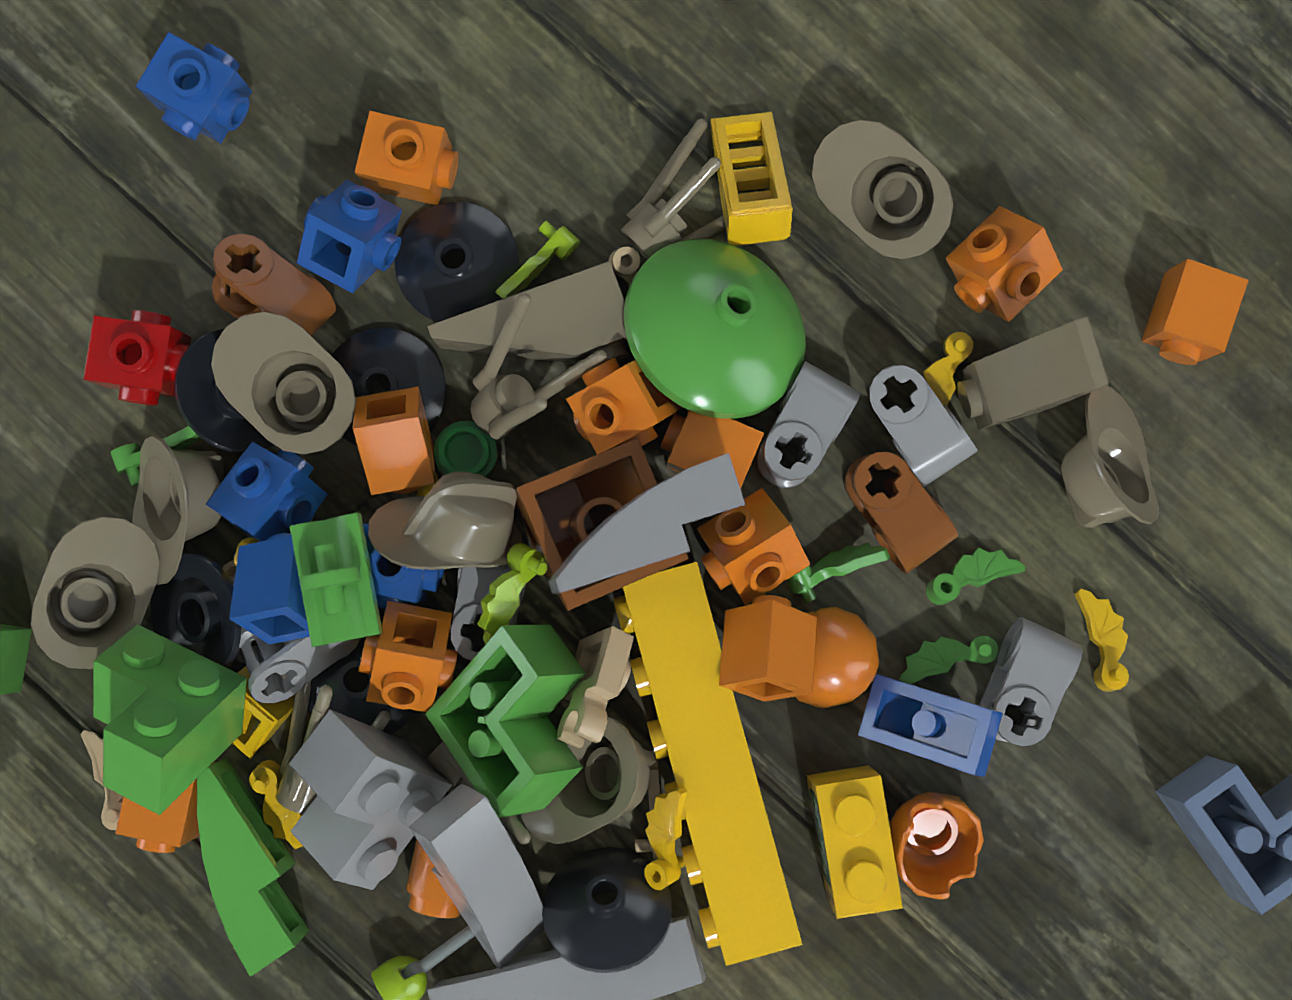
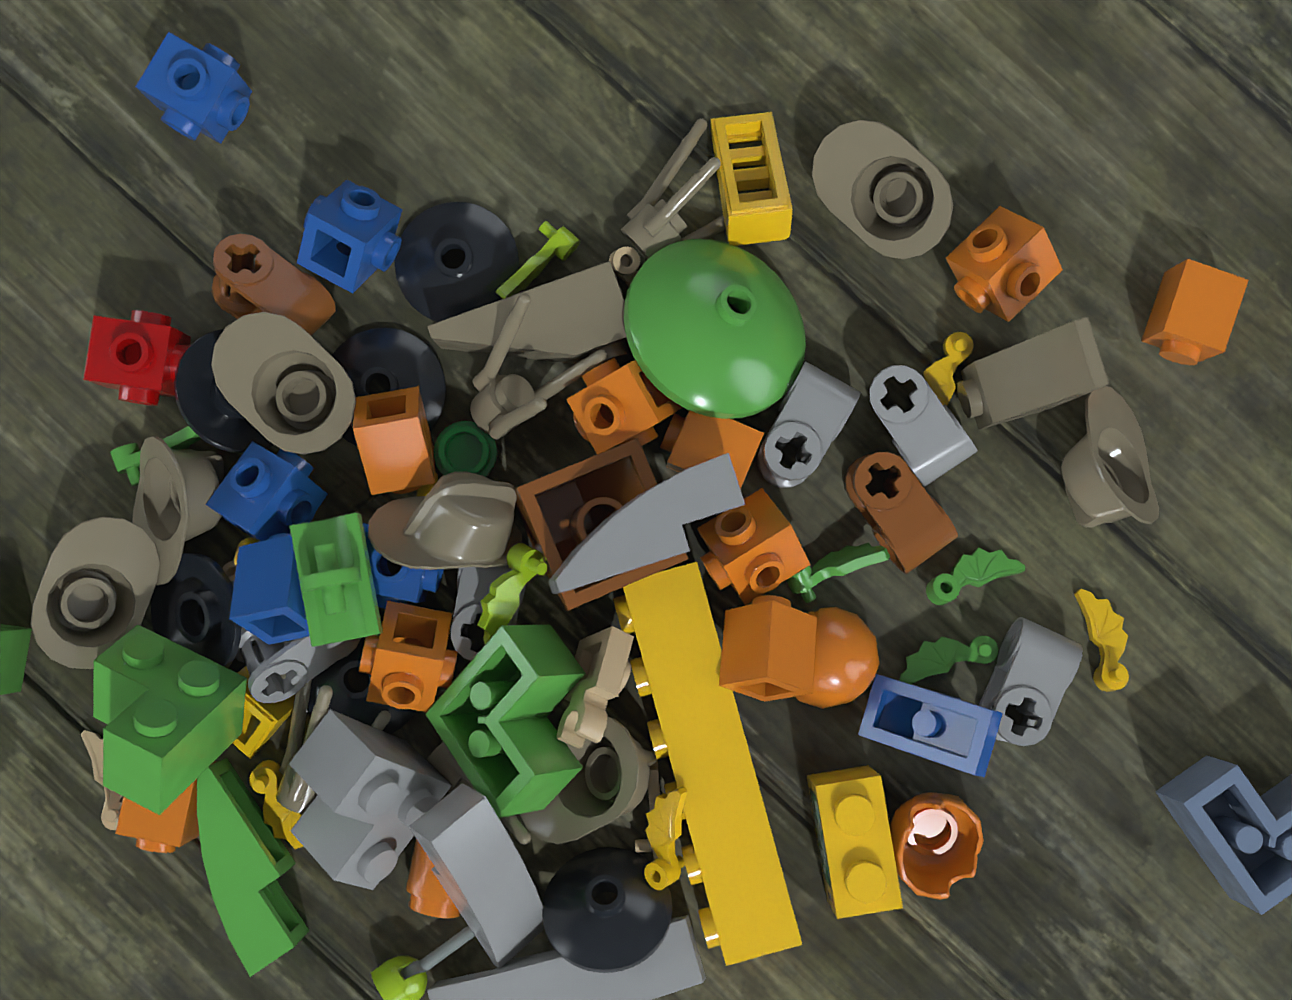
orange brick [355,111,459,205] -> none

